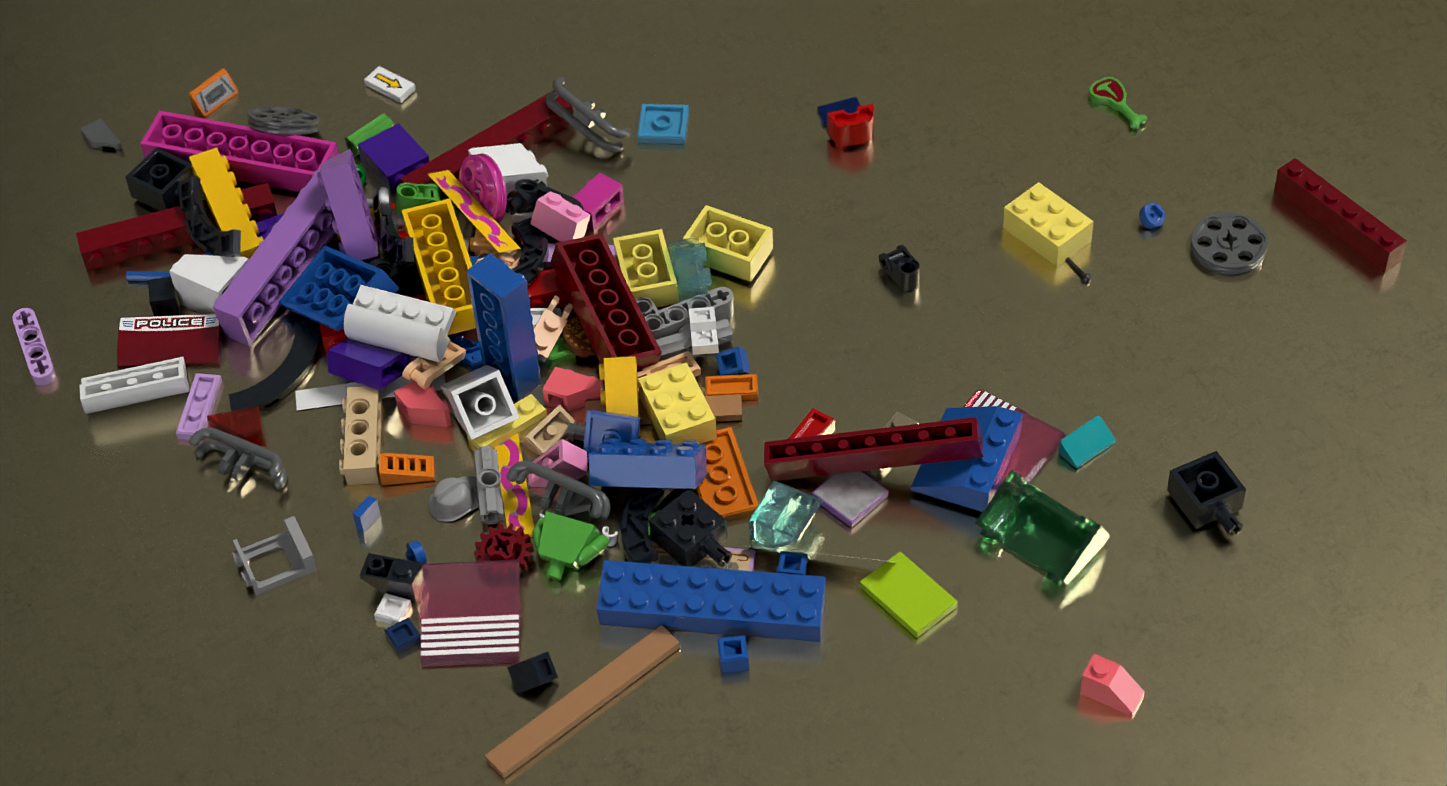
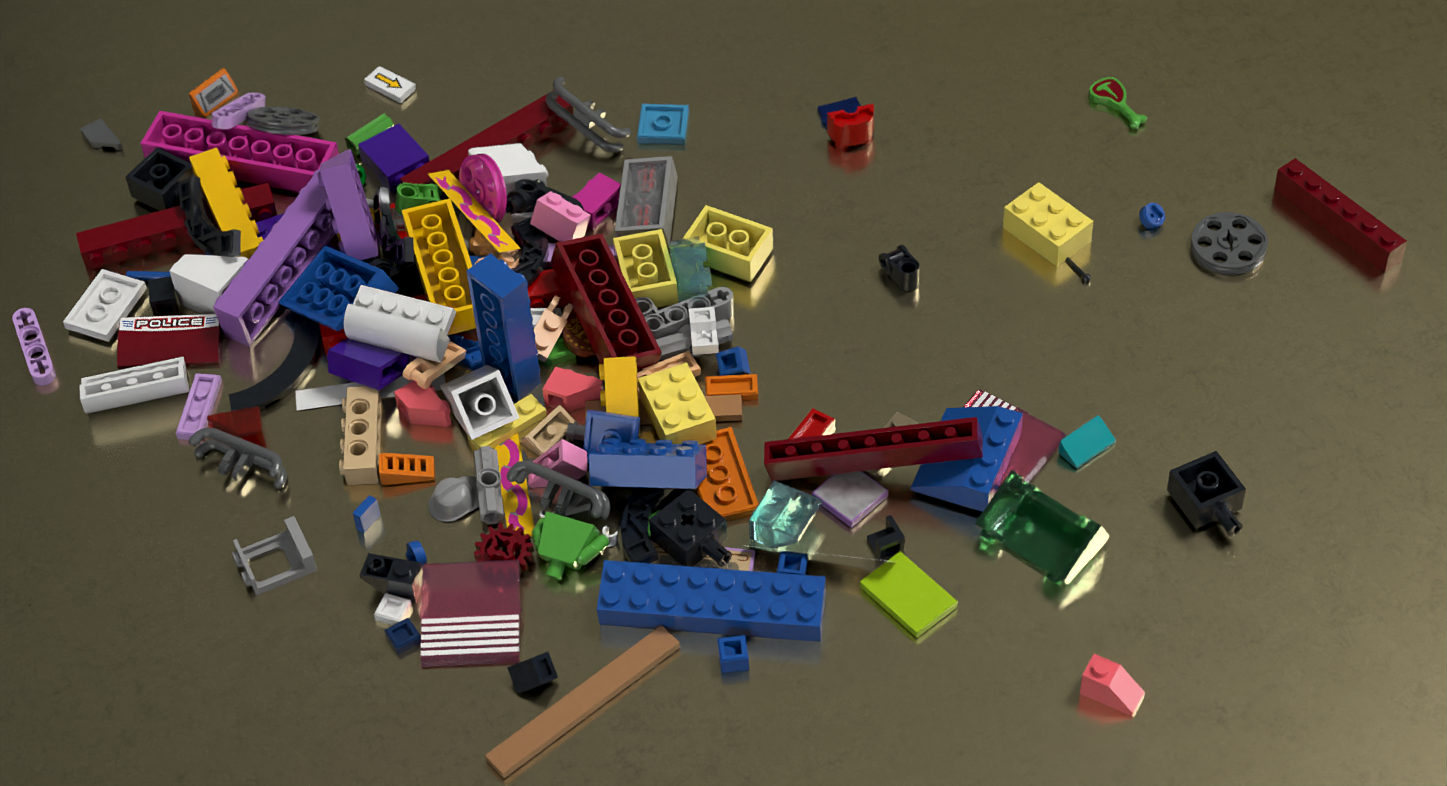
none -> white plate [63,269,147,342]
none -> lavender beam [212,93,265,129]
none -> brick [615,156,678,248]
none -> black panel [867,515,905,563]

